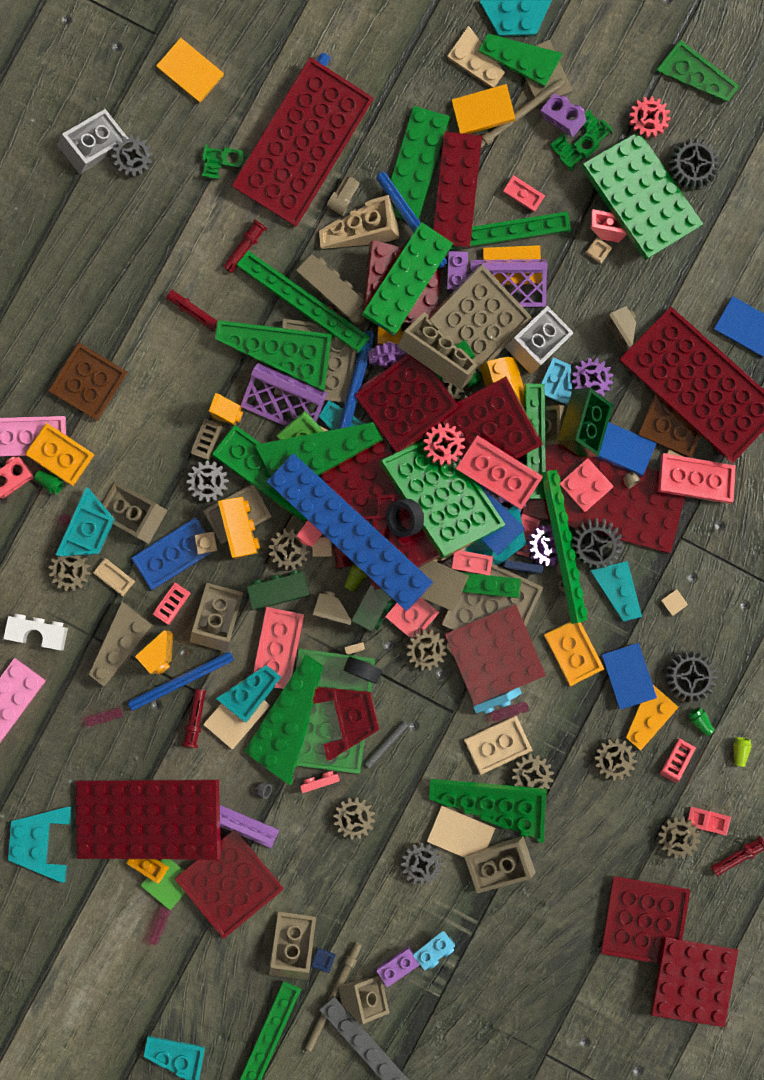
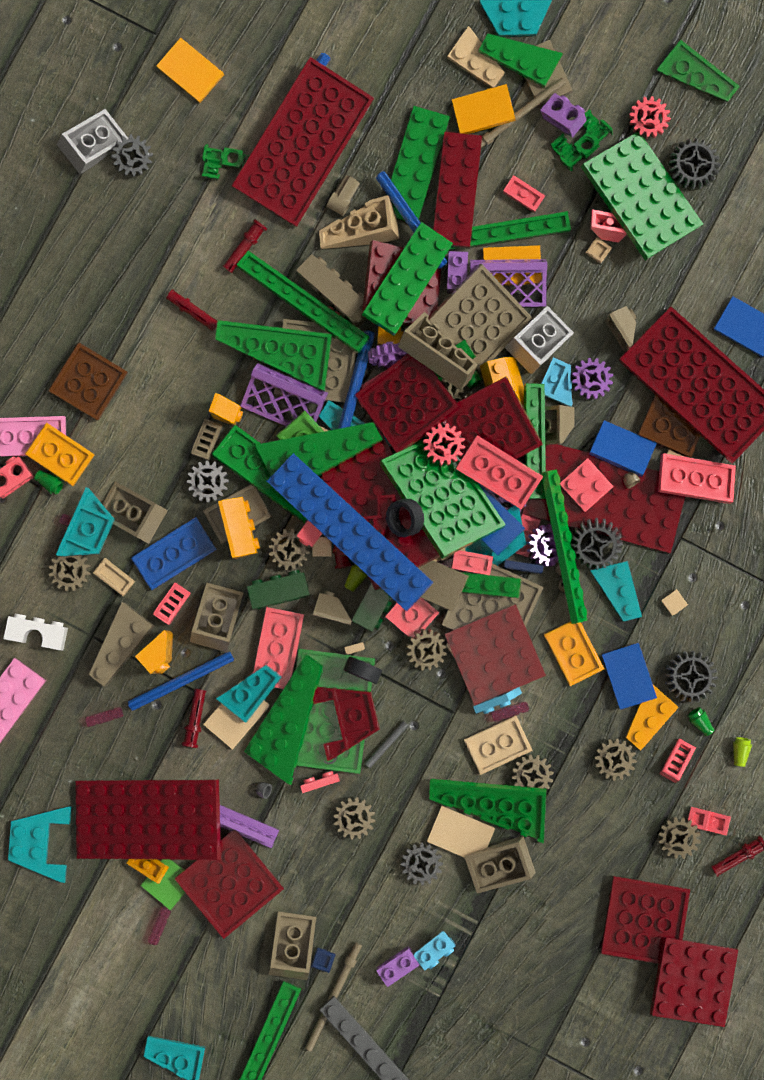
tan plate [195,532,218,554] -> none
dark tan slope [338,975,389,1024] -> none
dark green brick [558,388,613,458] -> none

